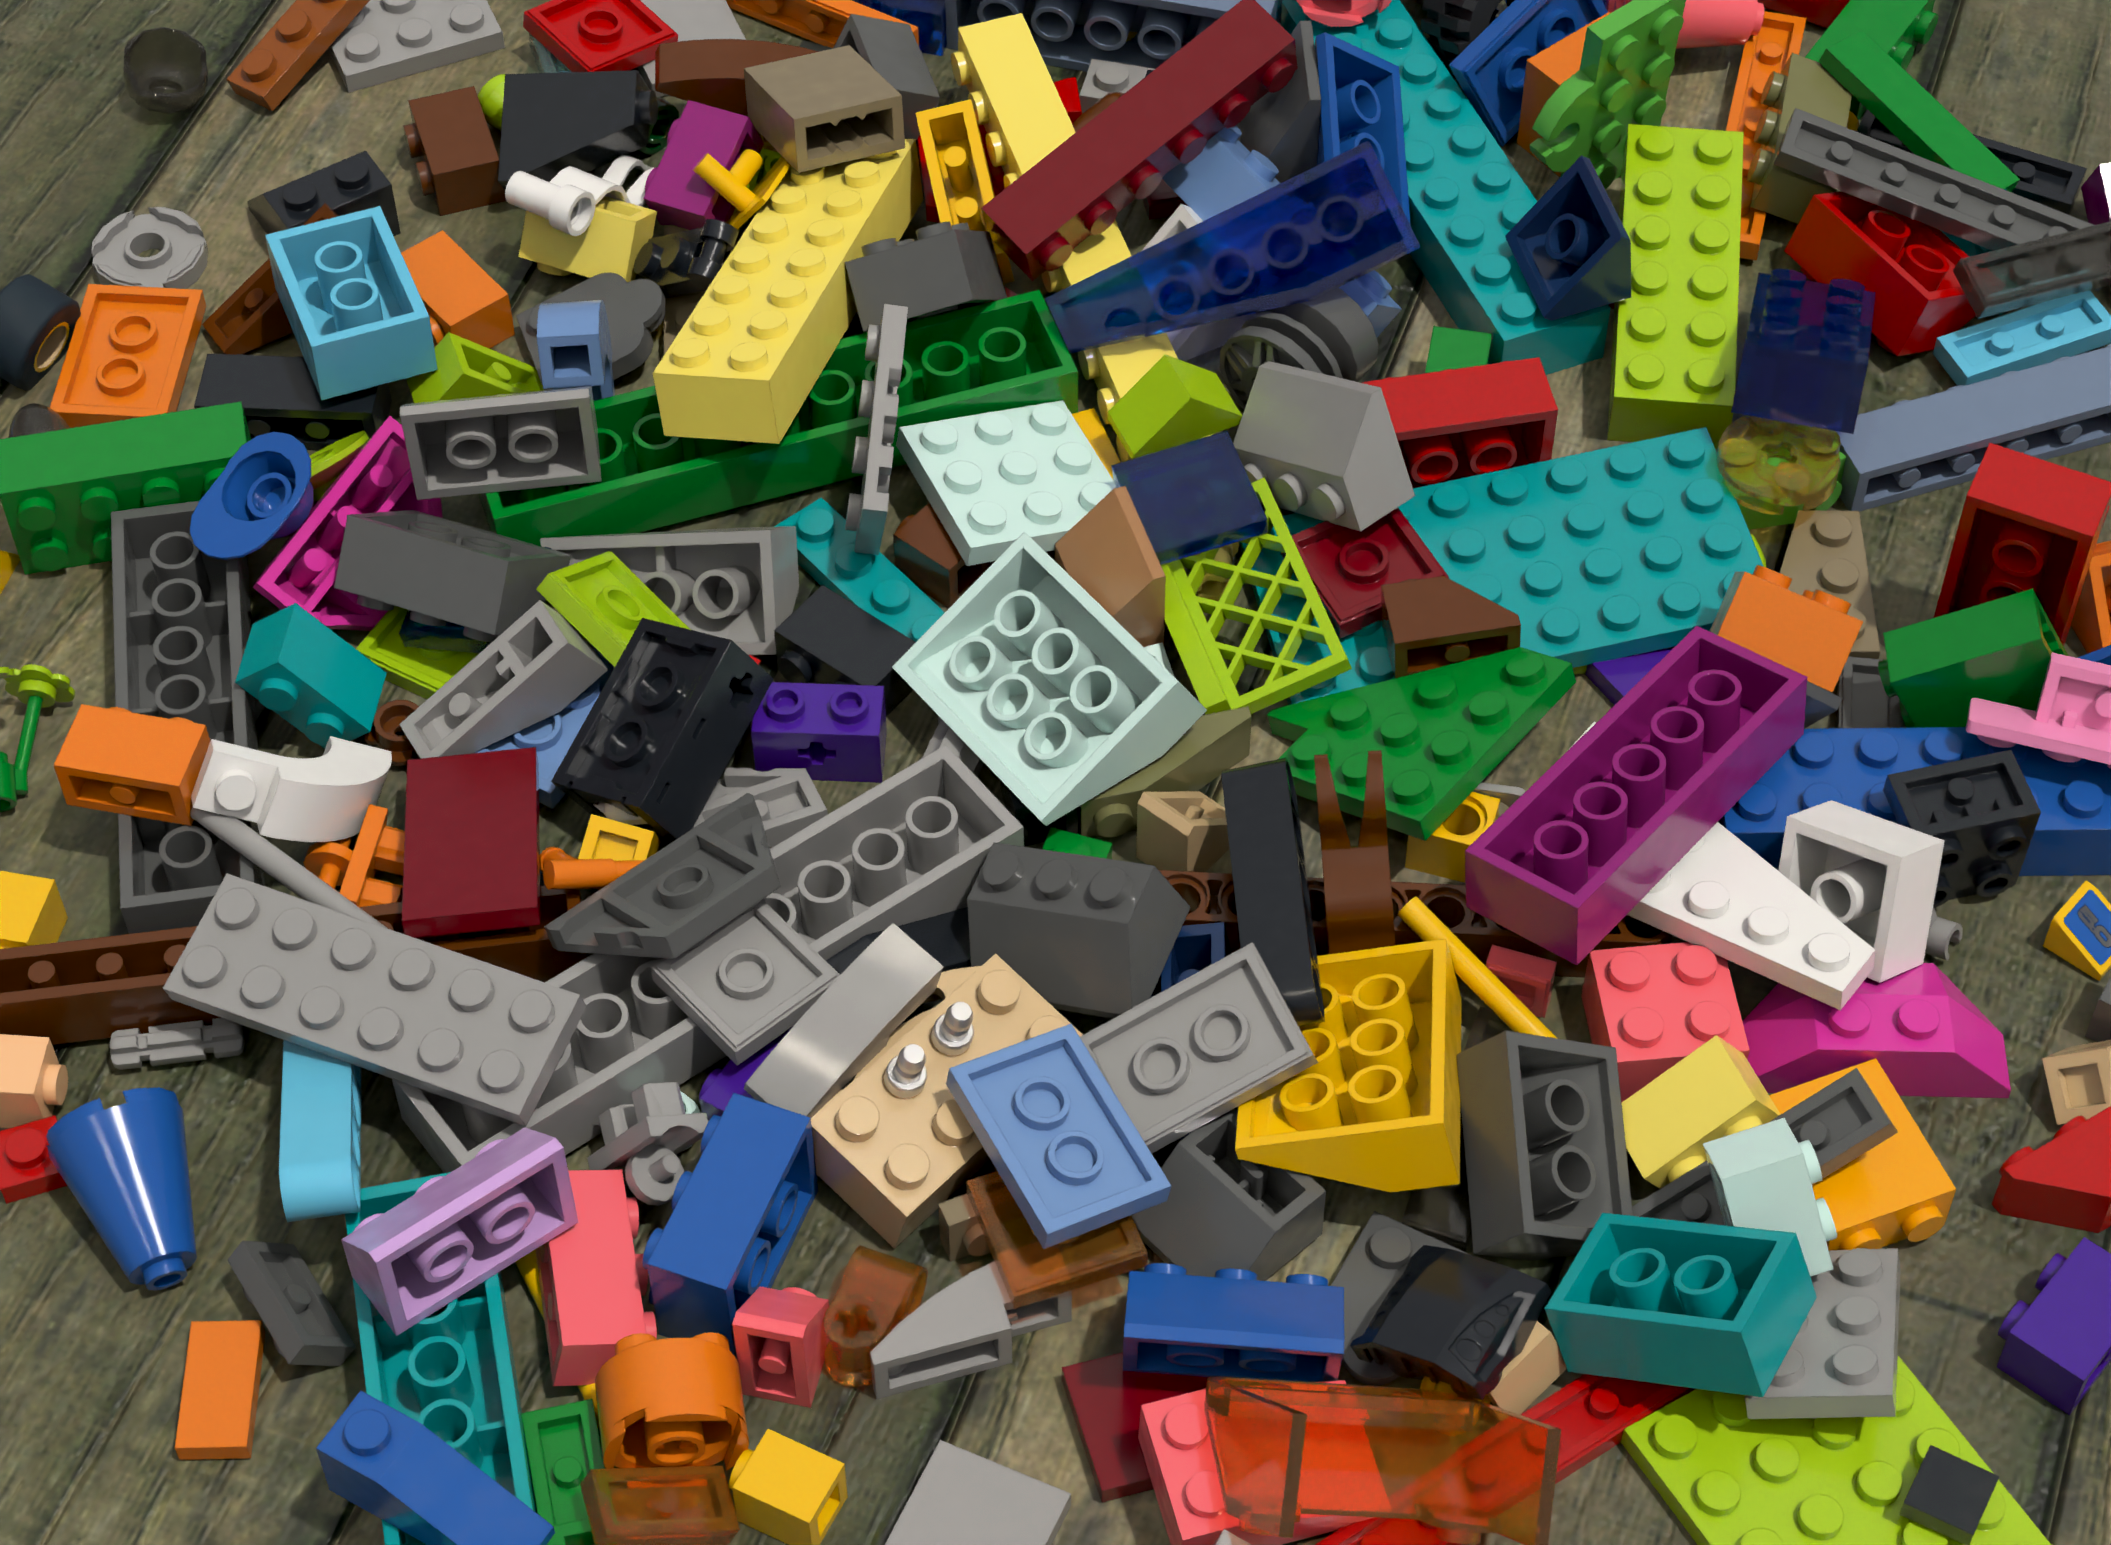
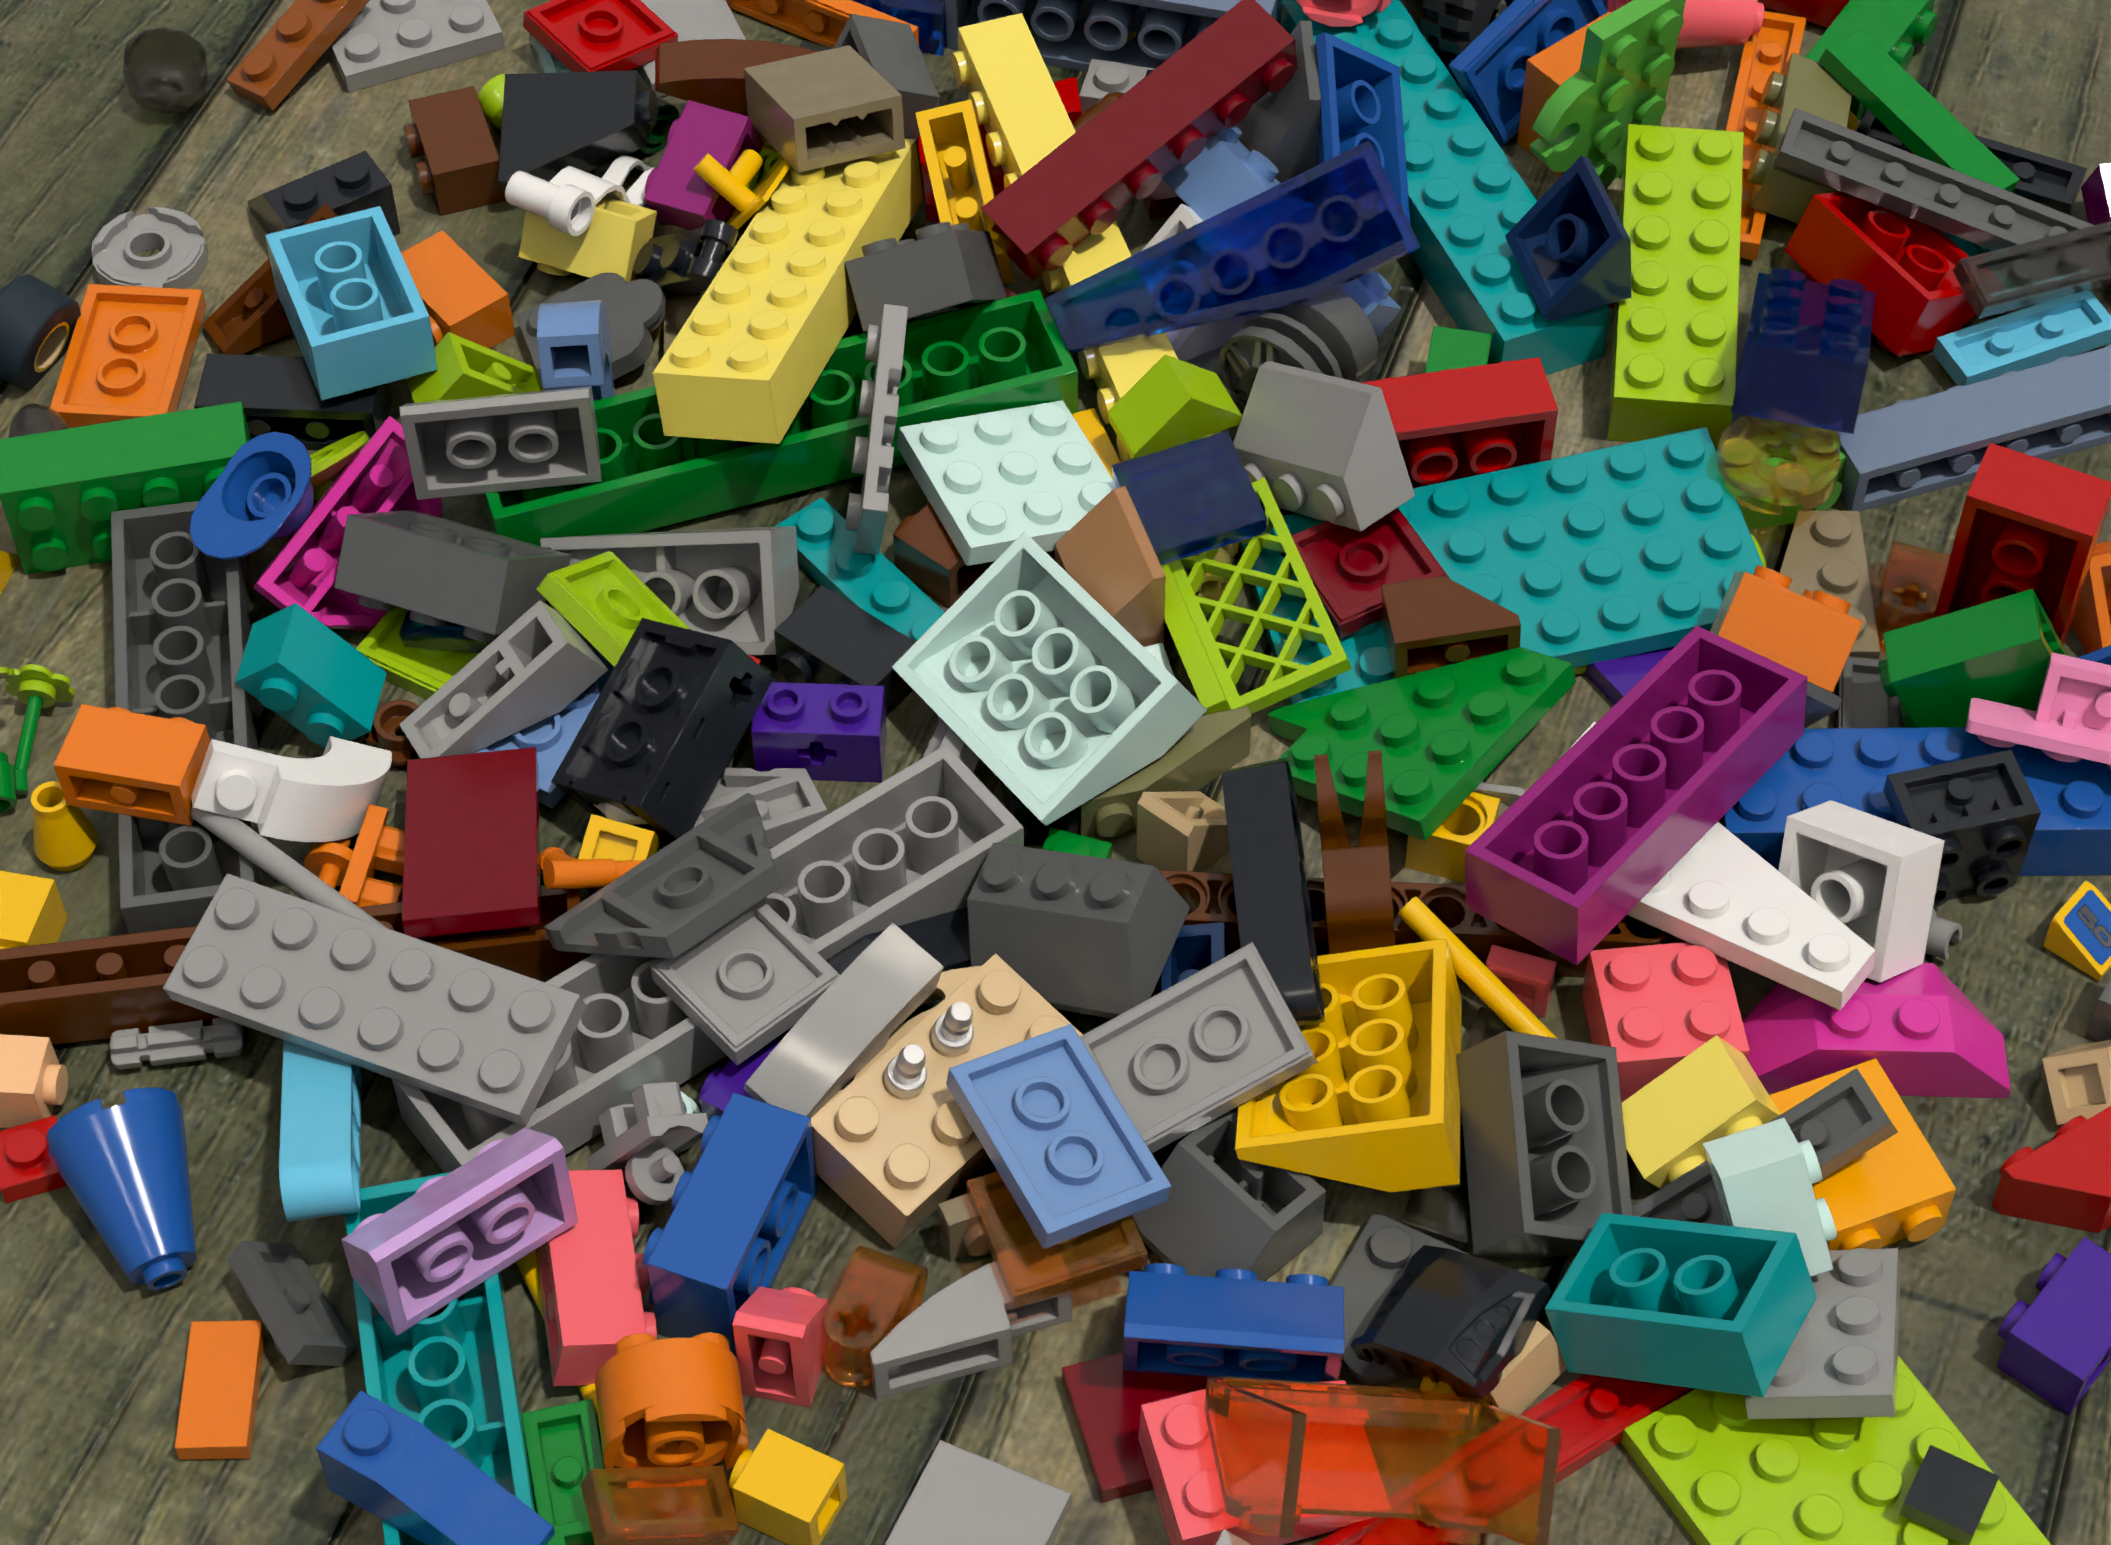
none -> yellow cone [31,781,98,872]
none -> clear orange piece [1876,540,1951,653]

